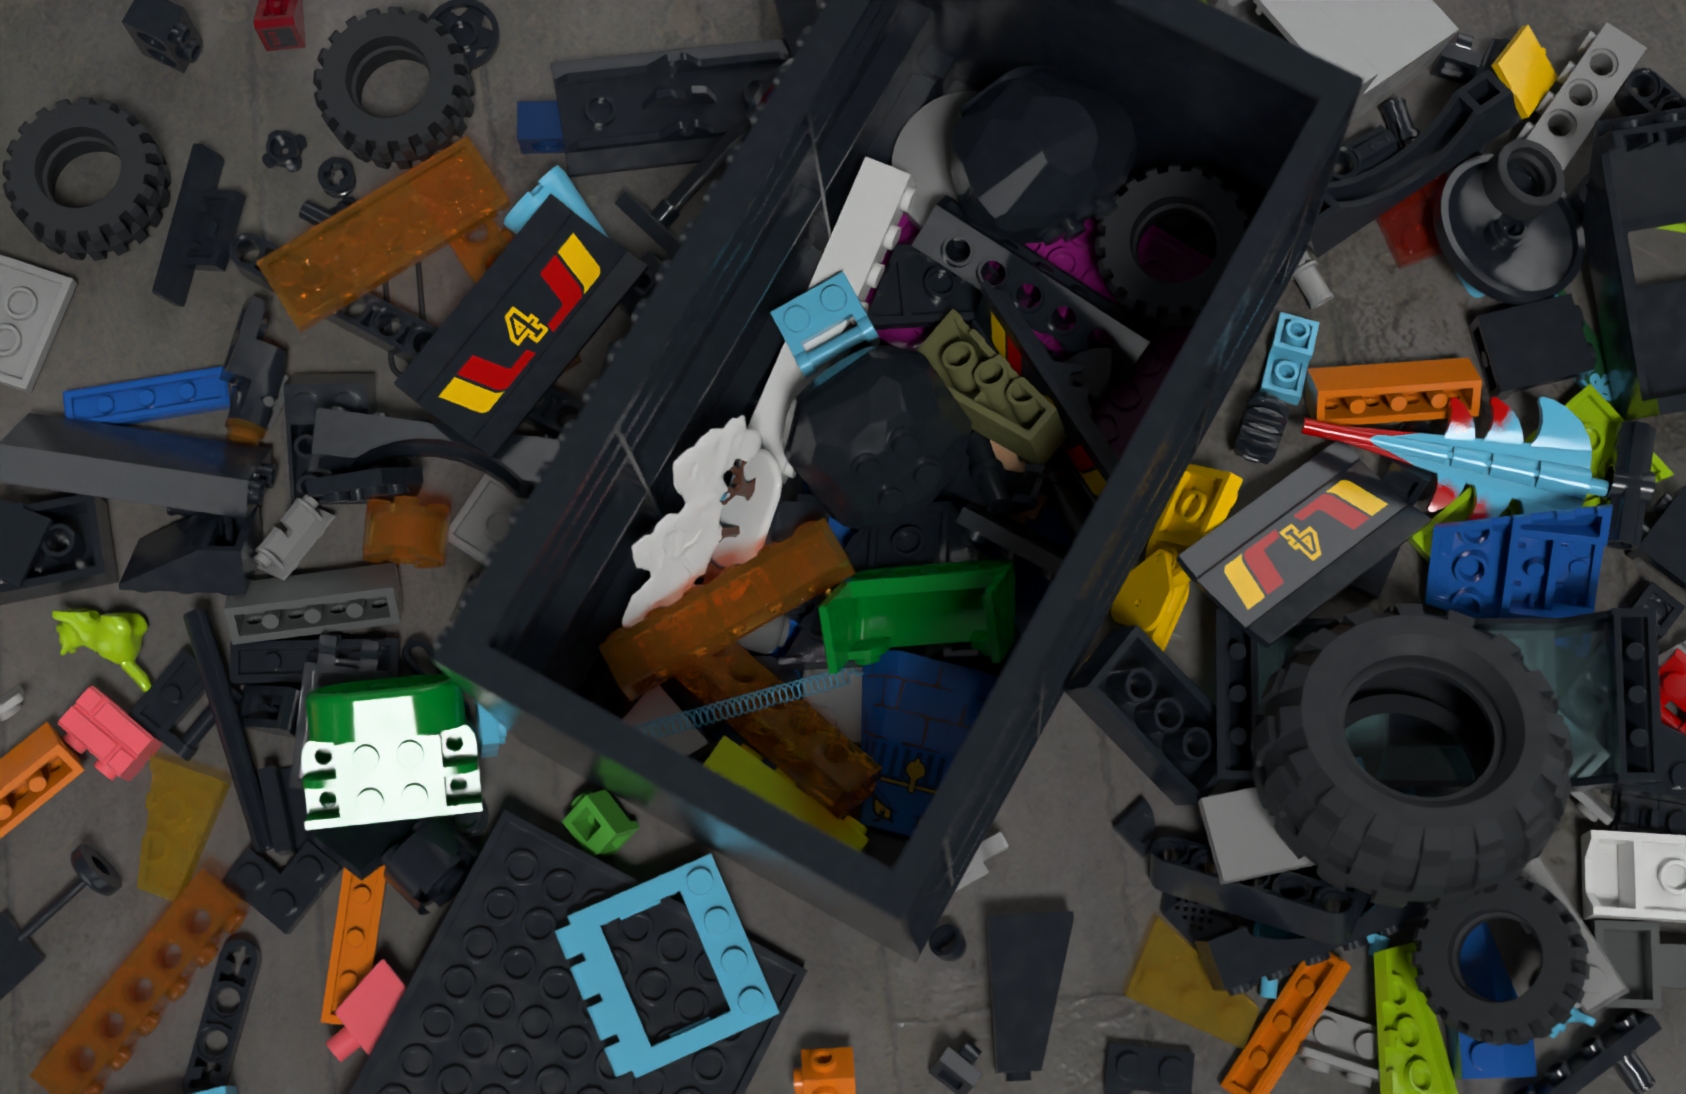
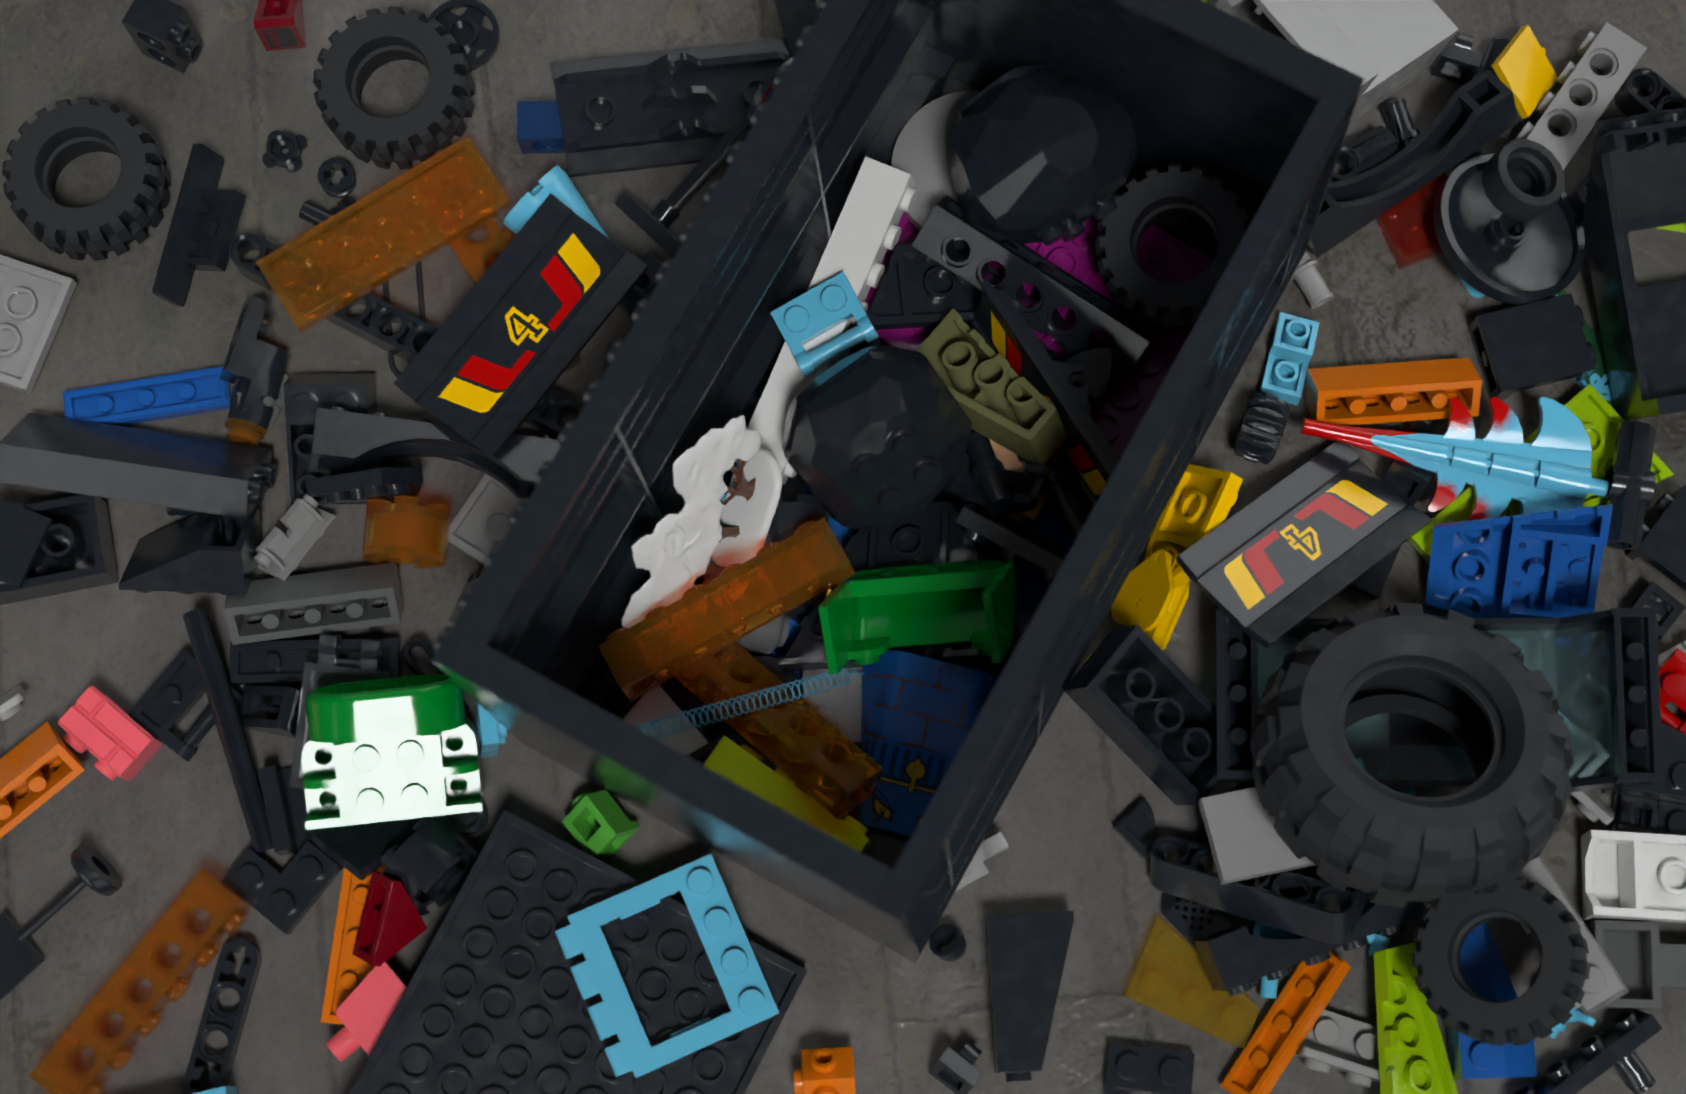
lime animal [52,608,151,692] -> none
clear yellow wing [137,755,230,904] -> none
none -> dark red slope [352,870,427,966]

